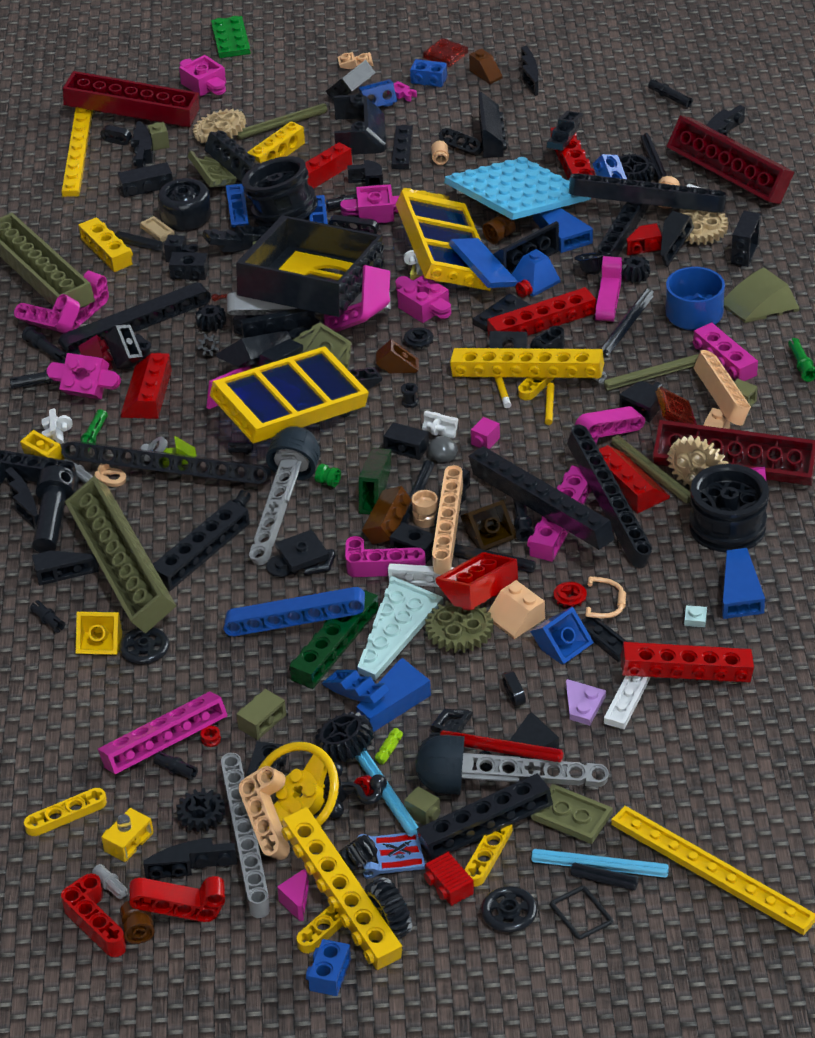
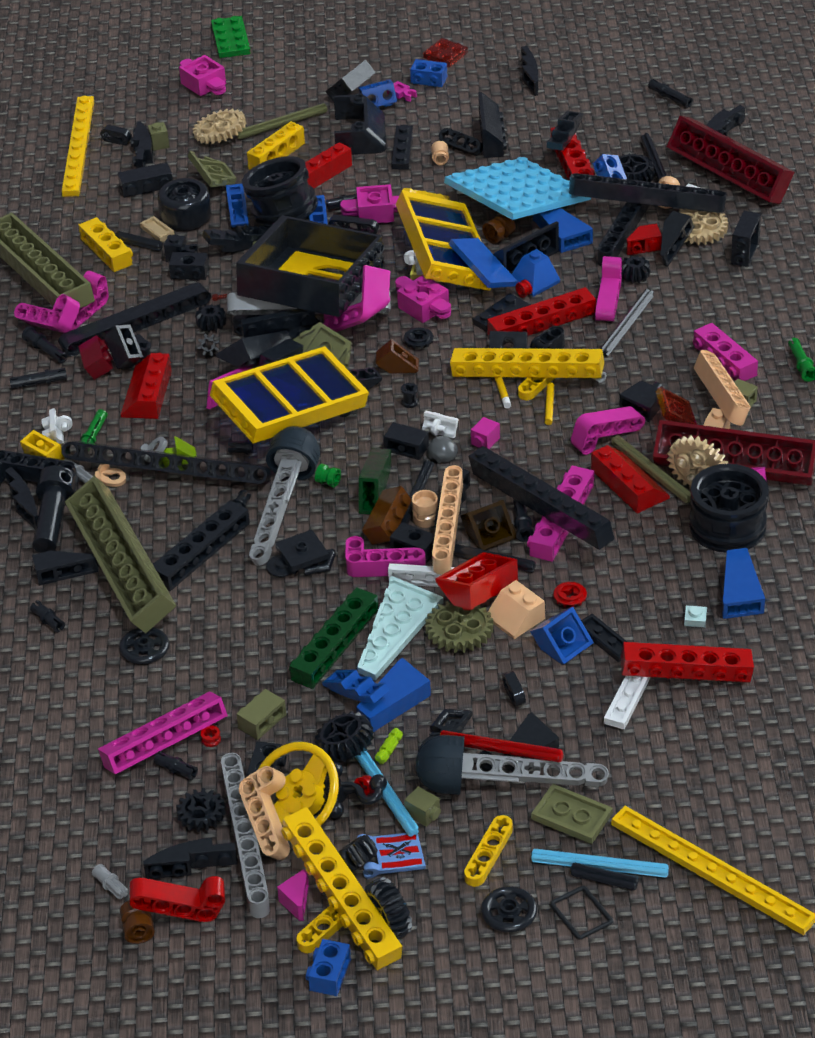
yellow beam [24,788,107,836] -> none
dark pink brick [47,353,121,400] -> none
red beam [61,873,126,957] -> none
dark red brick [63,71,199,127] -> none
yellow slope [76,612,122,655] -> none
yellow piece [101,808,154,862] -> none
black brick [204,130,260,182] -> none
blue beam [224,587,365,636] -> none
light nougat slope [338,52,374,69] -> none
black brick [347,160,383,186] -> none
black brick [416,773,553,860] -> none
red brick [424,851,474,906] -> none
reddish brown slope [469,49,503,84] -> none
lavender wing [566,679,606,726] -> none
black beam [567,425,652,568] -> none
black piece [574,252,612,275] -> none
light nougat piece [585,576,626,618] -> none
olive axle [604,354,699,391] -> none
blue piece [665,267,725,331] -> none
olive wedge [724,267,799,323] -> none

